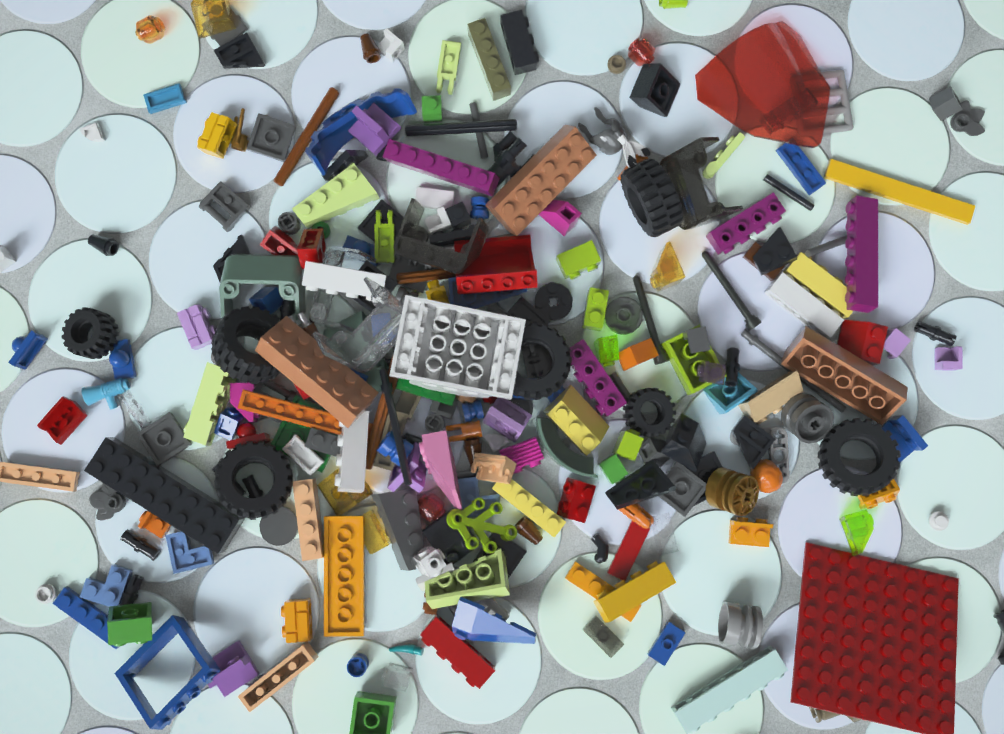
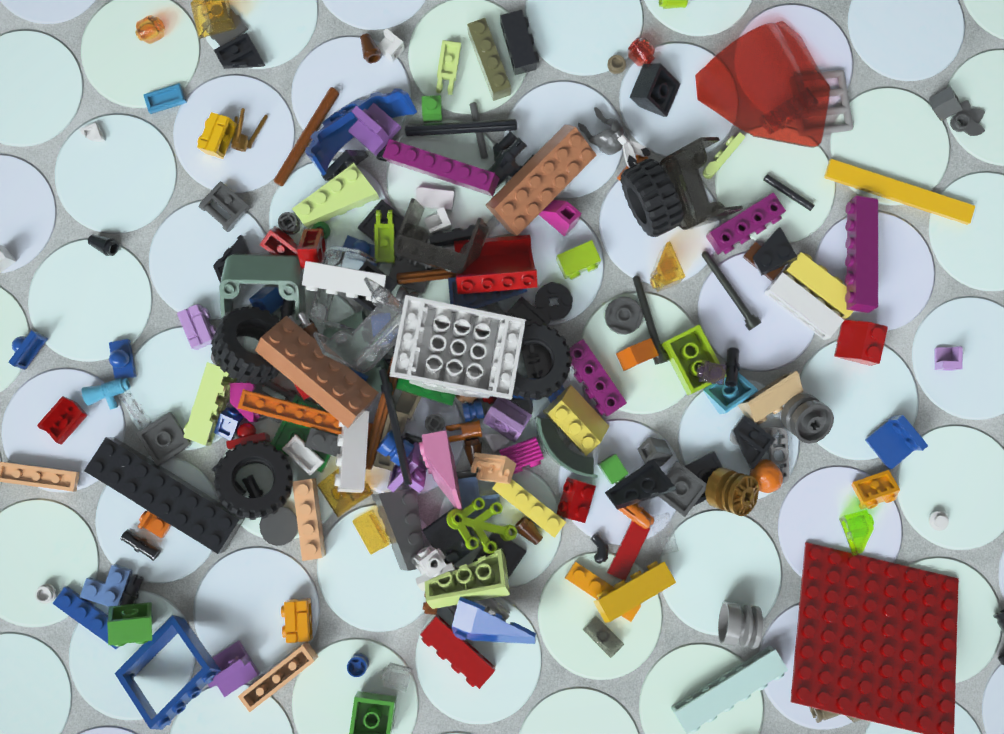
black tyre [61,307,119,359] -> none
dark grey plate [89,483,126,521] -> none
medium blue plate [165,531,215,574] -> none
dark grey plate [247,113,296,162] -> none
light orange plate [324,515,365,637] -> none
teal helmet [389,644,424,656] -> none
clear red head [418,493,446,522] -> none
yellow hips [425,279,450,304] -> none
dark grey panel [429,400,458,420] -> none
black brick [445,201,471,229] -> none
blue wheel [470,196,489,220] -> none
lime brick [581,287,609,331] -> none
clear neon green slope [594,334,619,367] -> none
dark grey bar [609,371,646,421] -> none
lime brick [612,429,644,461] -> none
black tyre [623,388,676,437] -> none
blue plate [647,621,685,666] -> none
black slope [661,413,707,472] -> none
dark grey panel [682,326,711,353] -> none
light orange bracket [728,517,774,547] -> none
dark grey bar [741,329,847,413] -> none
blue plate [776,138,826,196] -> none
nougat brick [781,326,908,425] -> none
dark grey bar [805,235,847,257] -> none
black tyre [817,418,901,496] -> none
lavender panel [883,328,911,359] -> none
black pin [914,320,957,346] -> none

